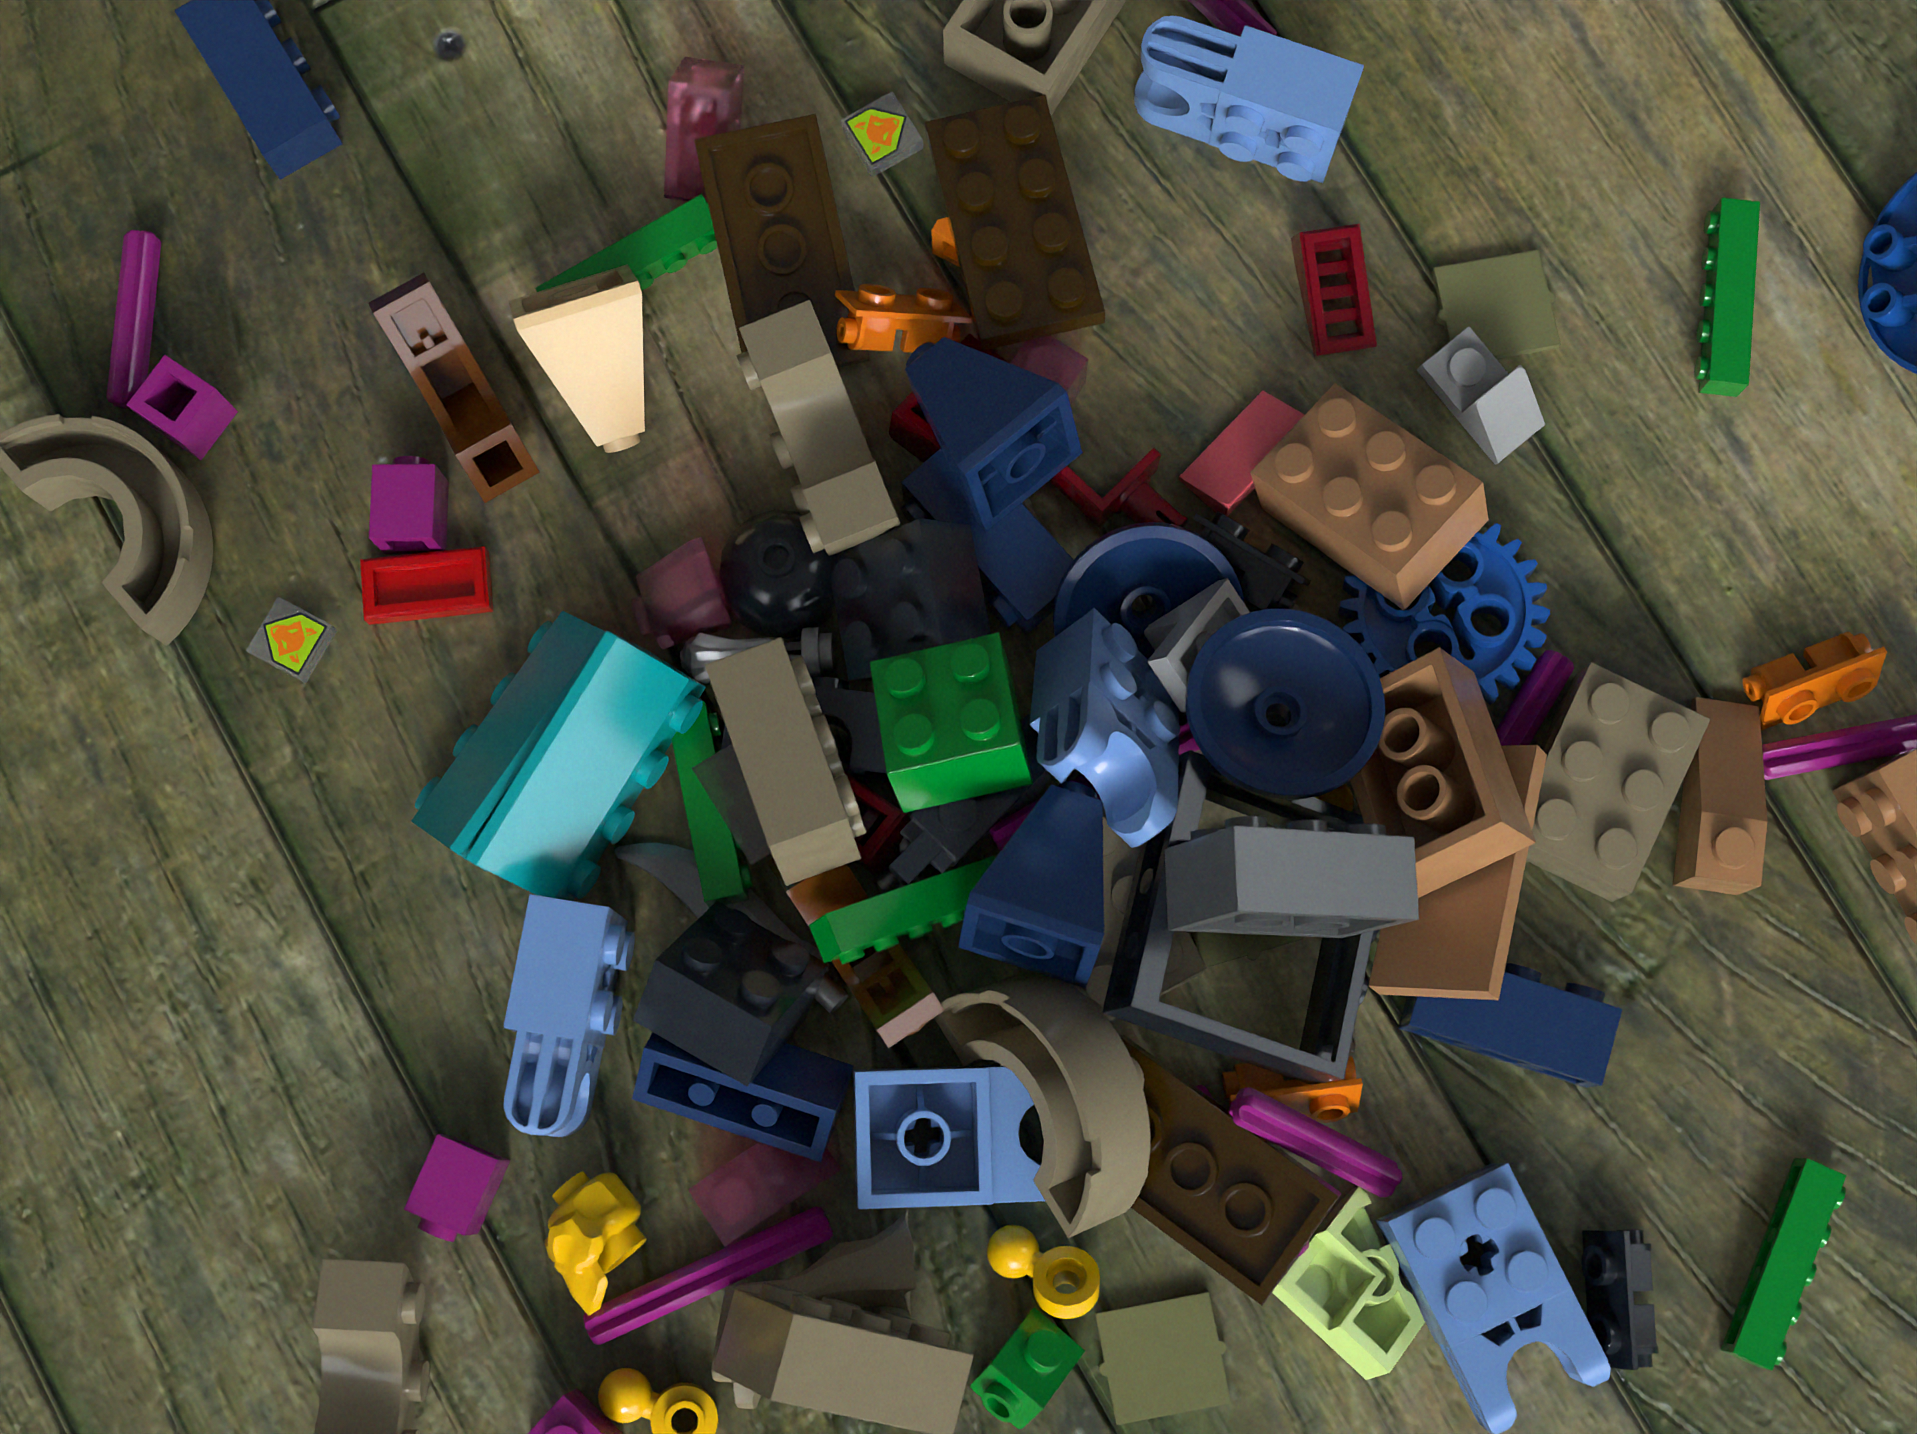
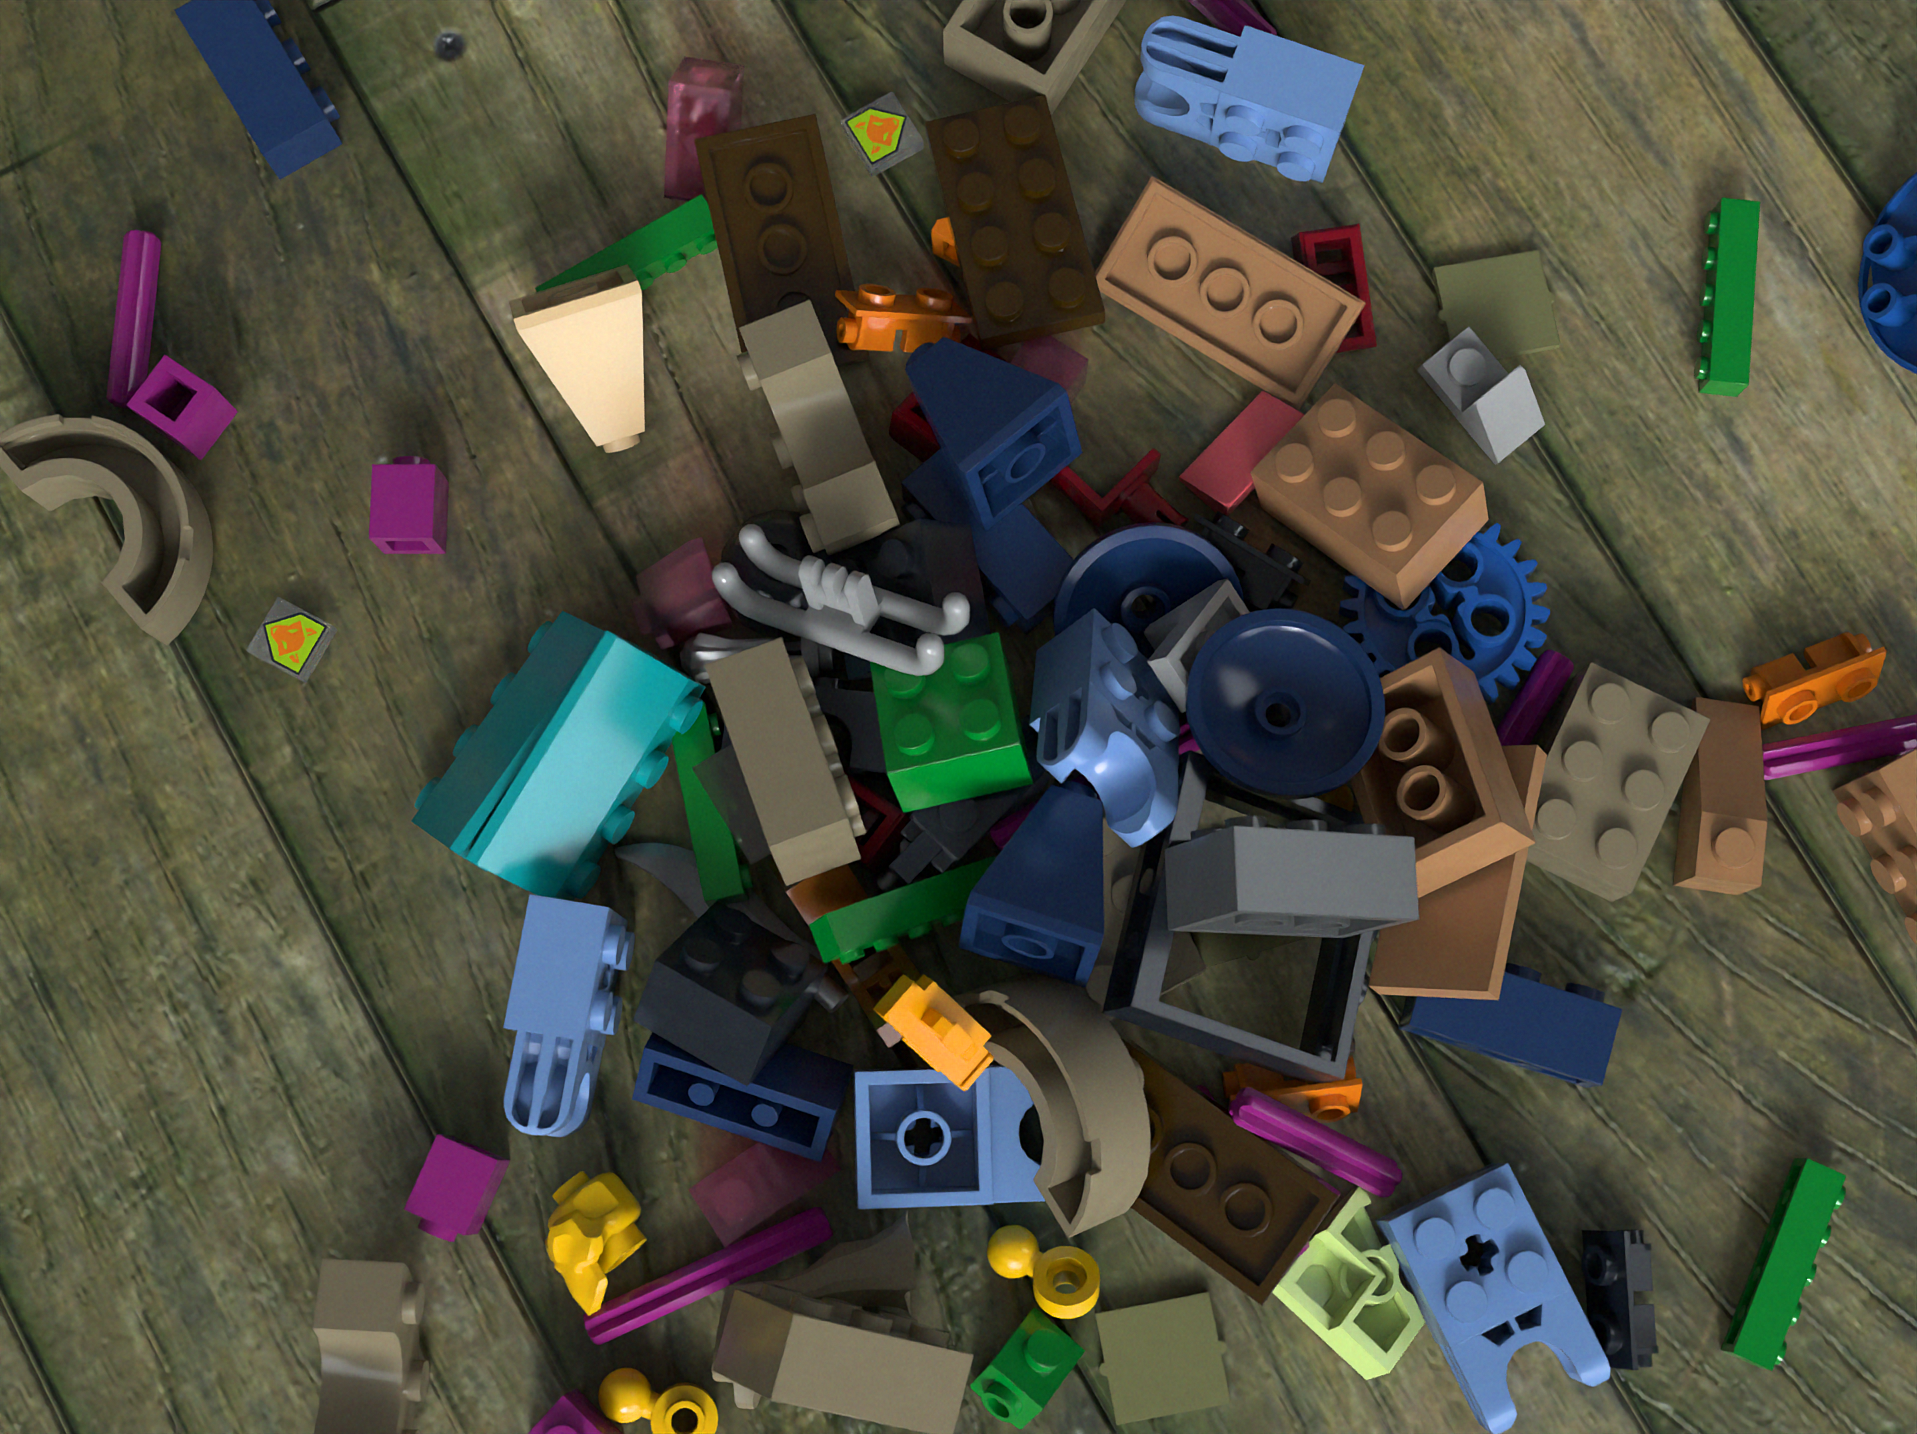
red tile [360,546,494,625] -> none
reddish brown arch [368,273,540,503] -> none
none -> light grey piece [712,524,970,676]
none -> light orange piece [873,974,994,1091]
none -> medium nougat tile [1095,176,1366,411]

